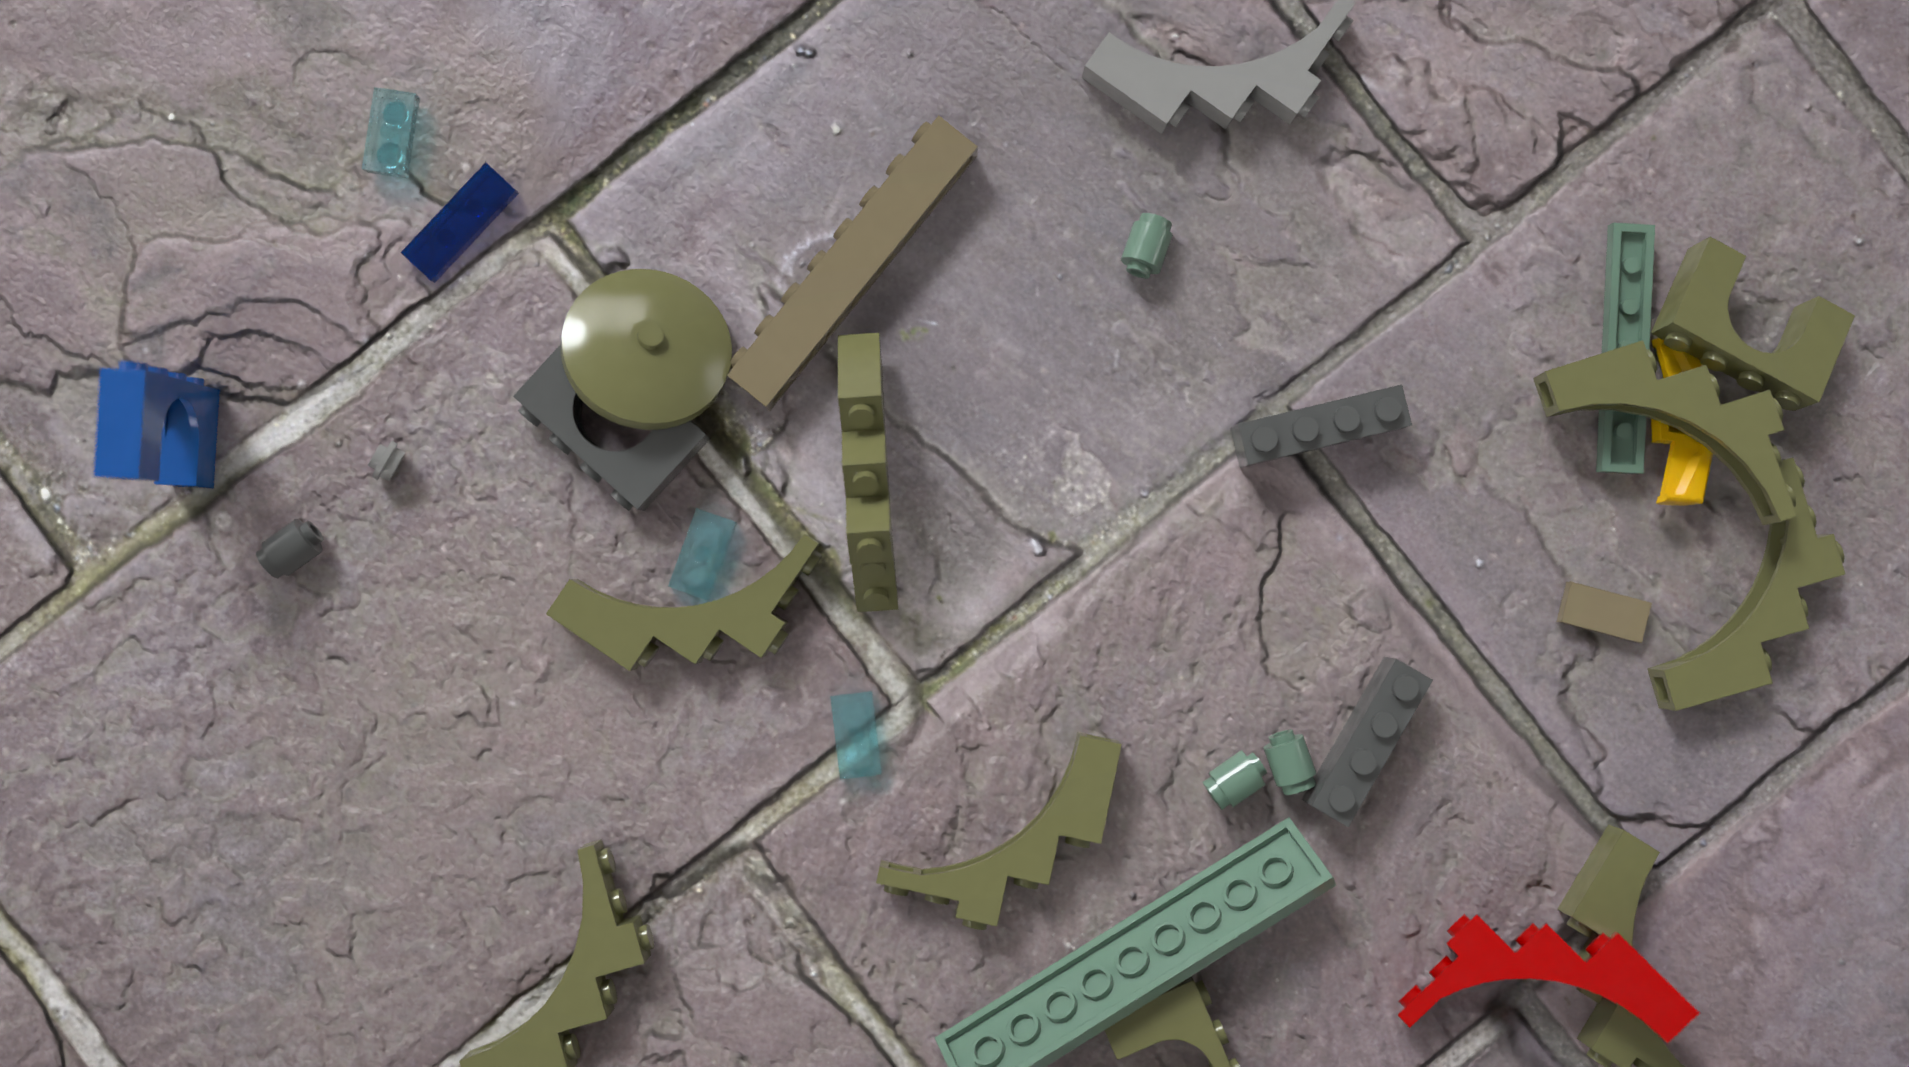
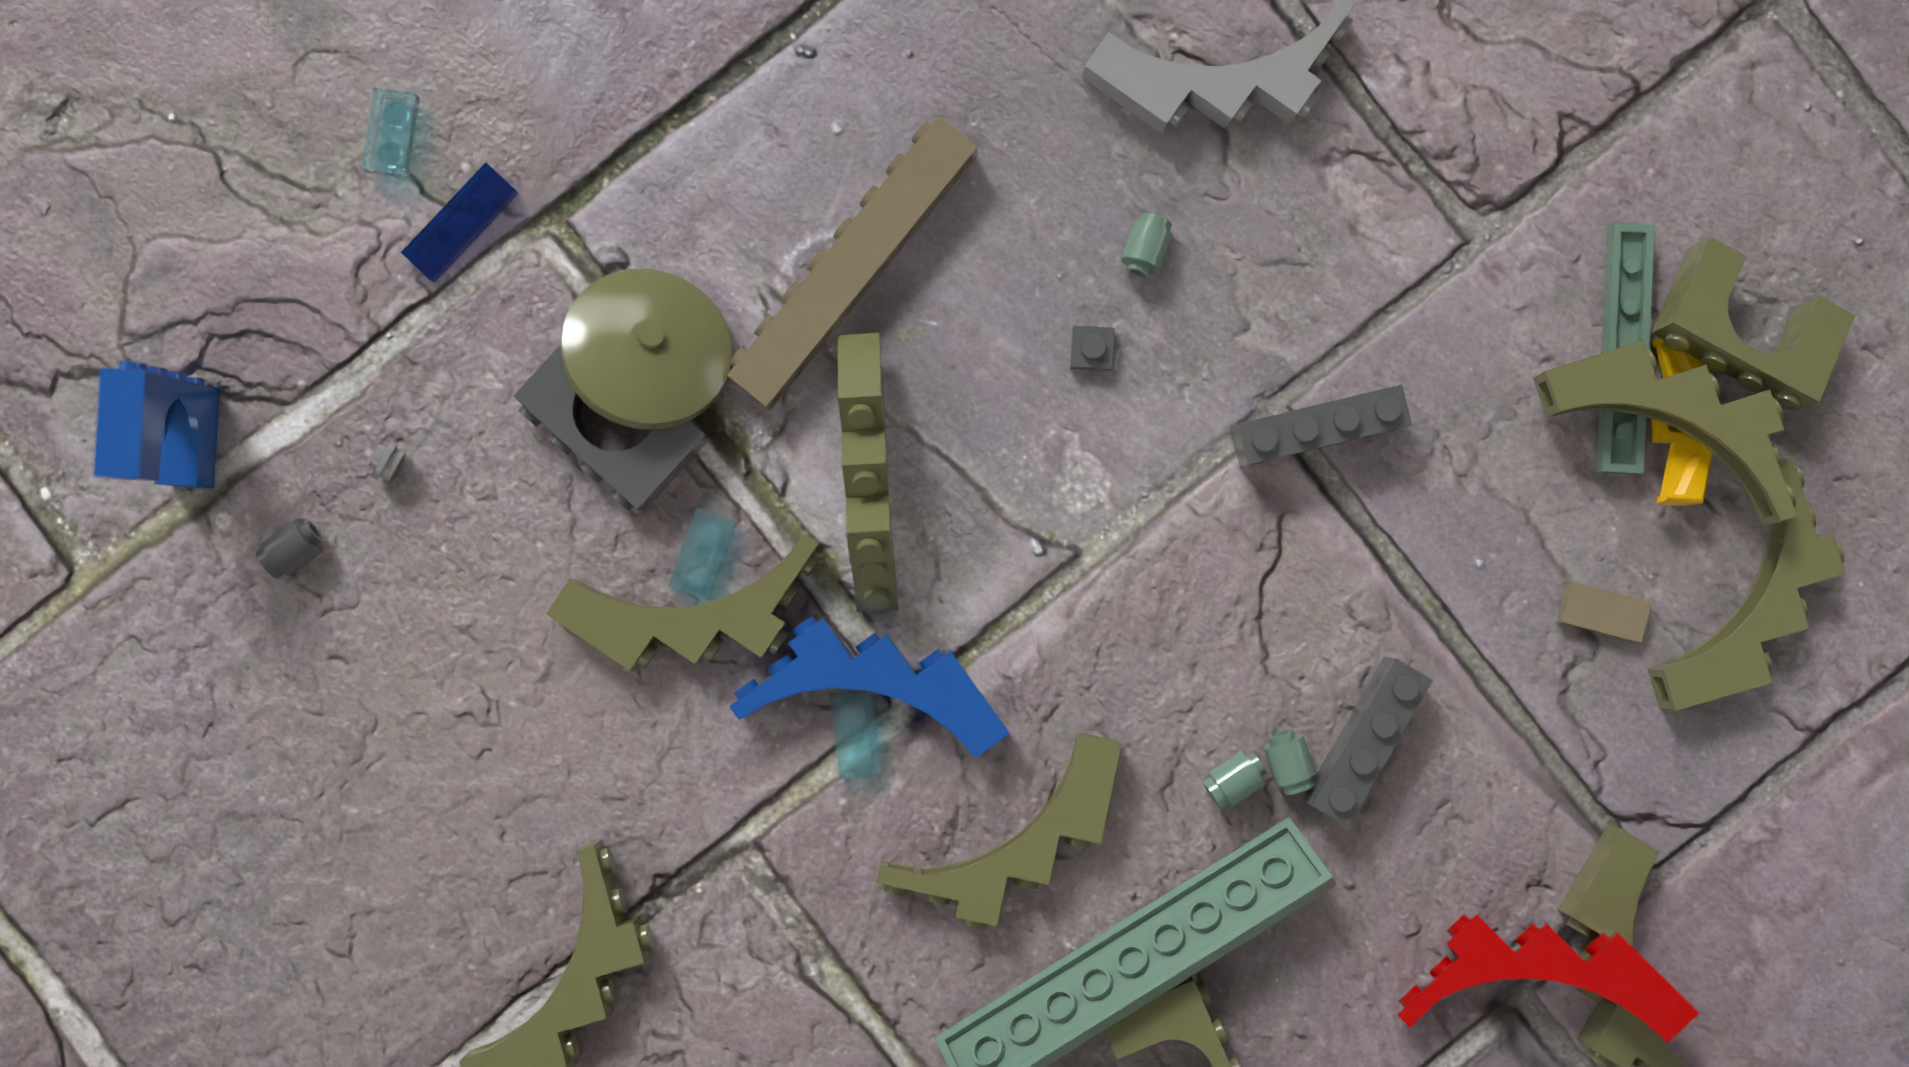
none -> blue arch [729,616,1010,758]
none -> dark grey plate [1070,325,1115,371]

